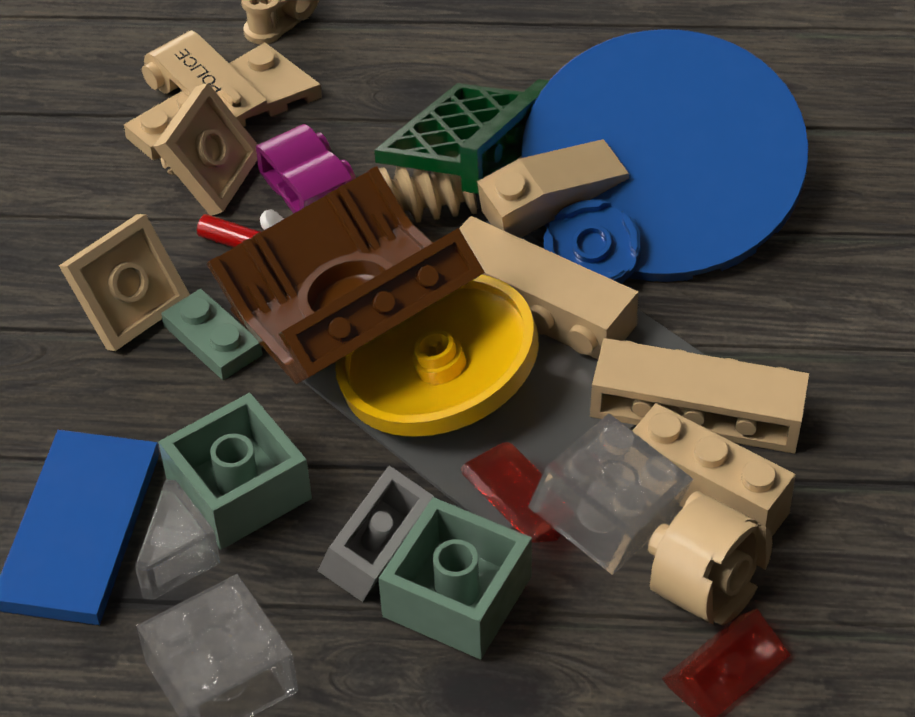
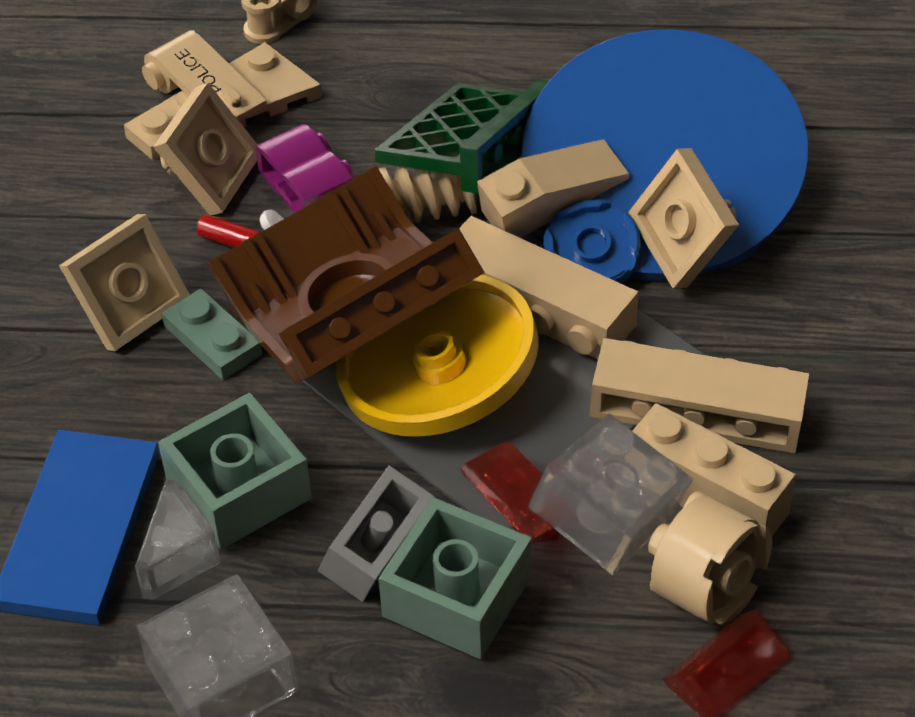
none -> tan tile [628,148,739,289]

